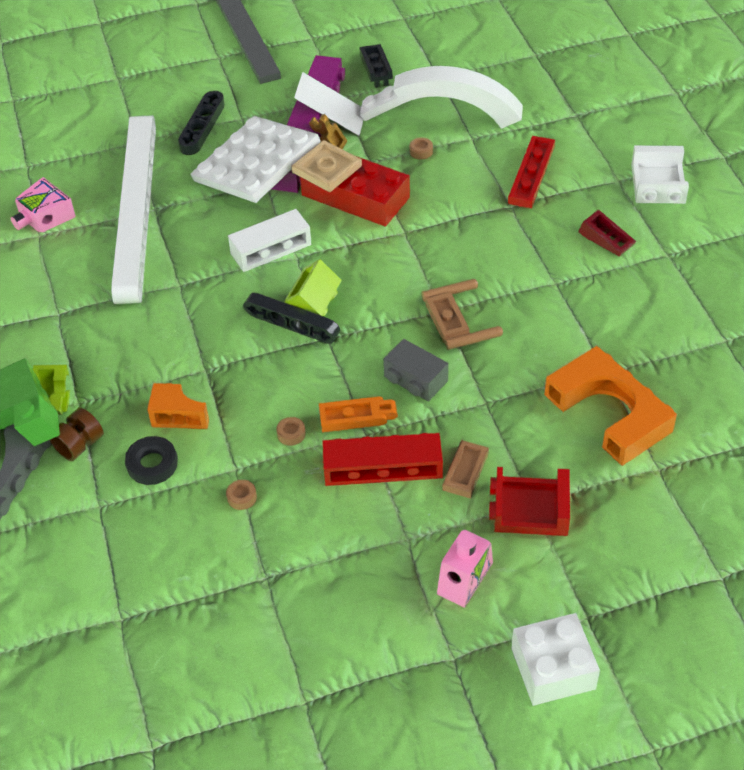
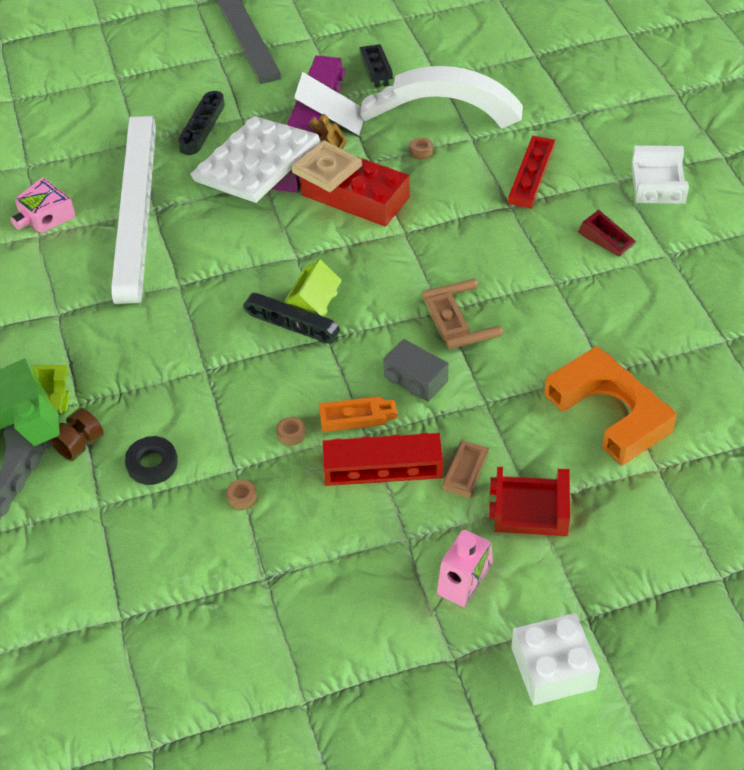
orange arch [147,383,209,429] -> none
white brick [228,209,311,272] -> none

